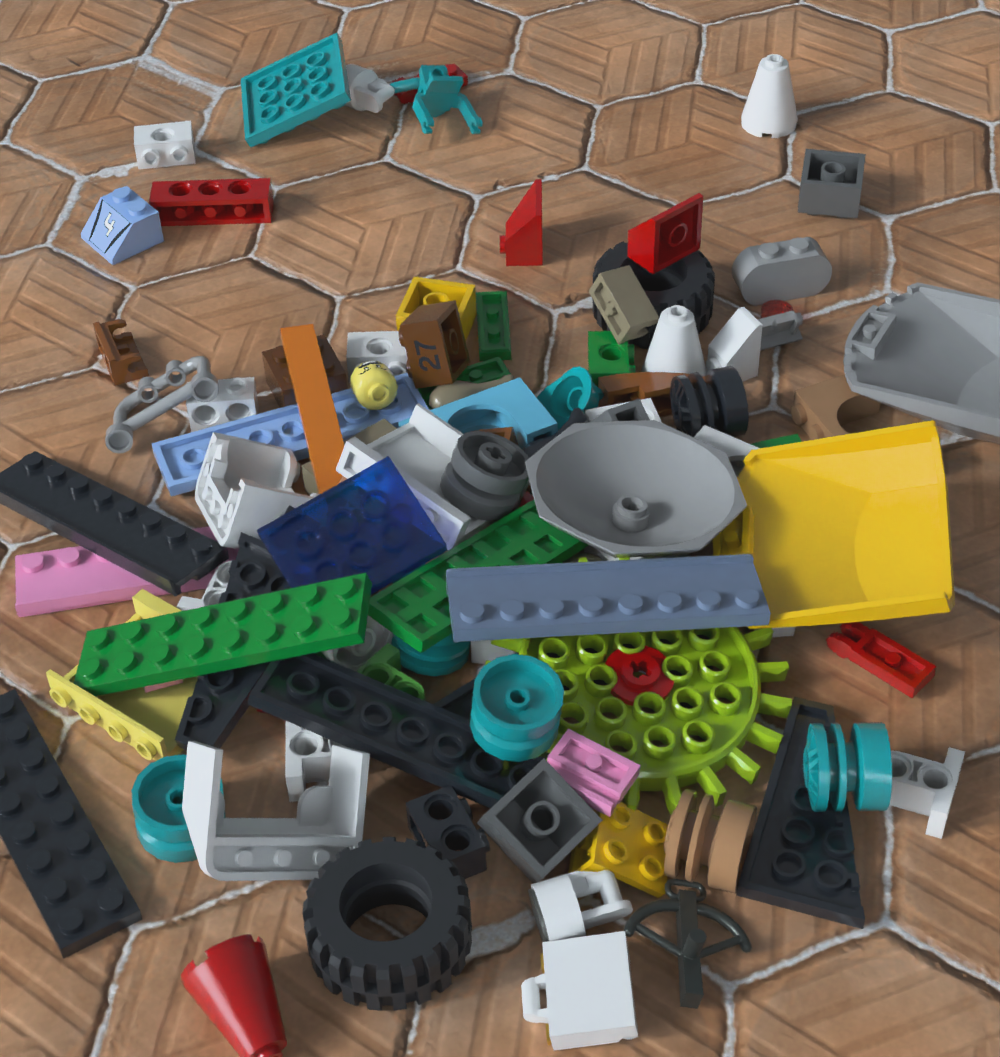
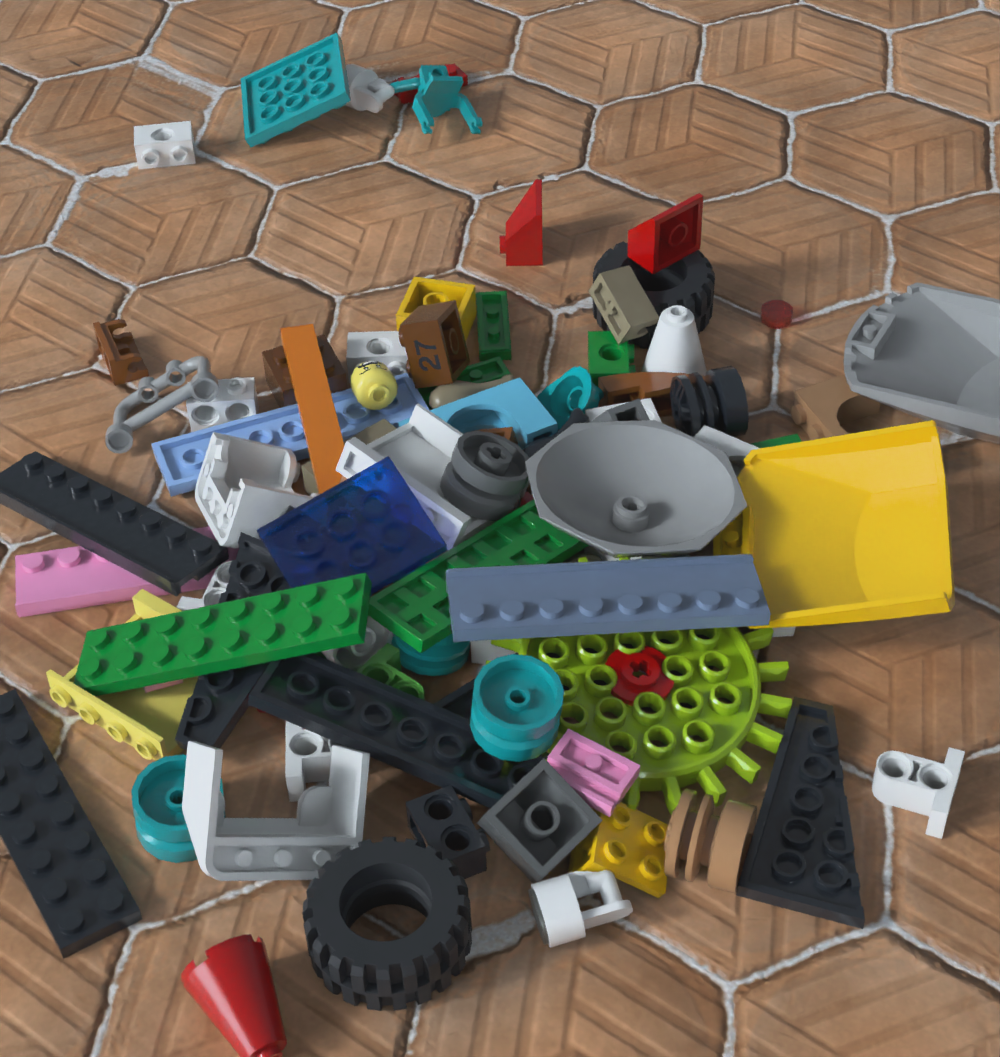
light blue slope [81,186,164,265] -> none
red brick [149,178,274,226] -> none
white piece [521,931,638,1051] -> none
pearl dark grey piece [624,879,752,1009] -> none
white slope [706,307,763,382] -> none
light grey brick [732,237,832,306] -> none
white cone [741,54,798,138] -> none
light grey hinge [757,311,803,351] -> none
dark grey brick [798,149,866,218] -> none
teal wheel [803,722,892,812] -> none
red hinge [825,622,937,698] -> none

